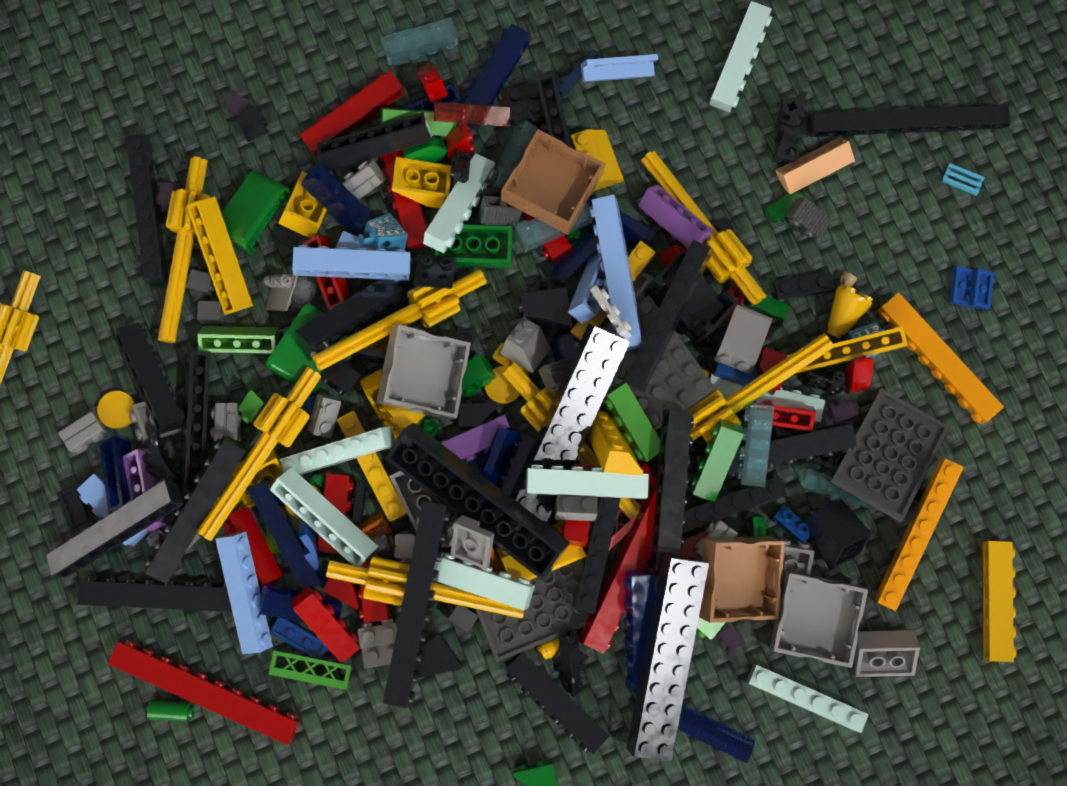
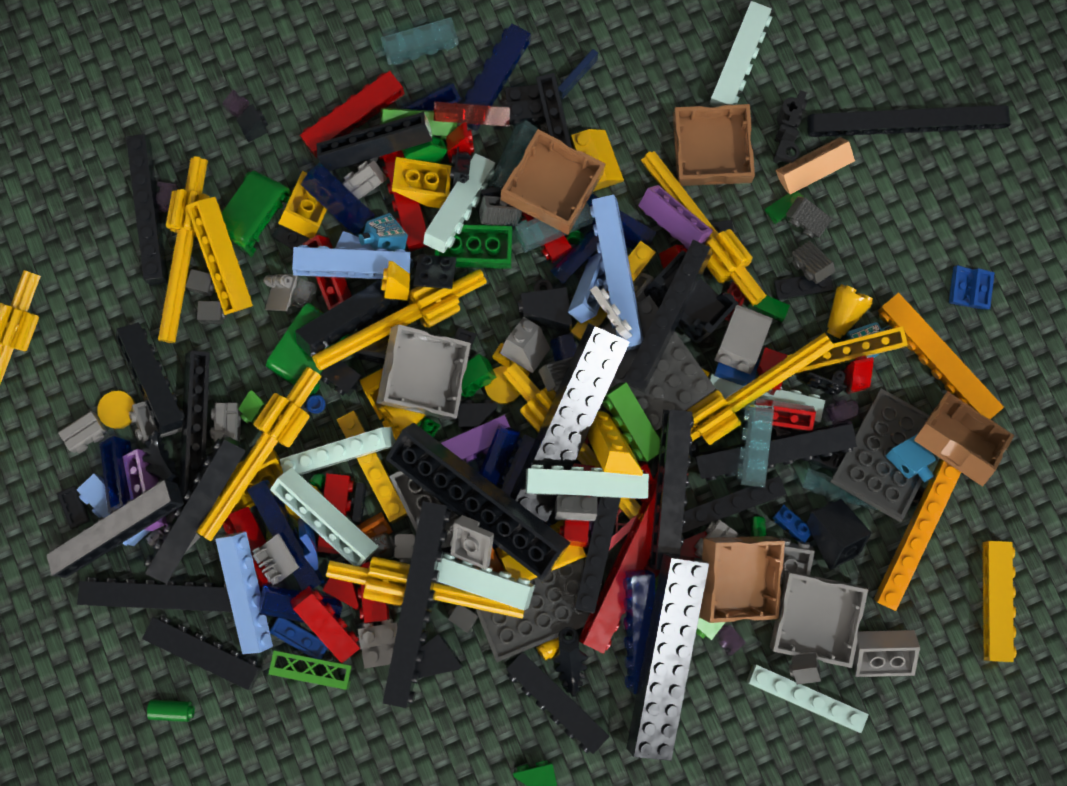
red brick [108,640,301,745] -> none
bright green brick [198,326,279,354] -> none
light grey brick [308,393,342,438] -> none
red slope [415,62,448,103] -> none
light blue fence [580,54,658,82] -> none
clear blue brick [678,705,755,763] -> none
brick [690,419,744,502] -> none
tan hinge [840,271,857,287] -> none
medium azure tile [941,163,985,196] -> none
none -> black brick [142,615,262,690]
none -> light grey hinge [252,533,299,585]
none -> yellow slope [381,261,410,300]
none -> medium nougat tile [673,104,755,186]
none -> dark grey brick [789,653,821,685]
none -> dark grey brick [792,241,835,284]
none -> dark azure torso [886,434,936,483]
none -> medium nougat tile [914,391,1014,487]

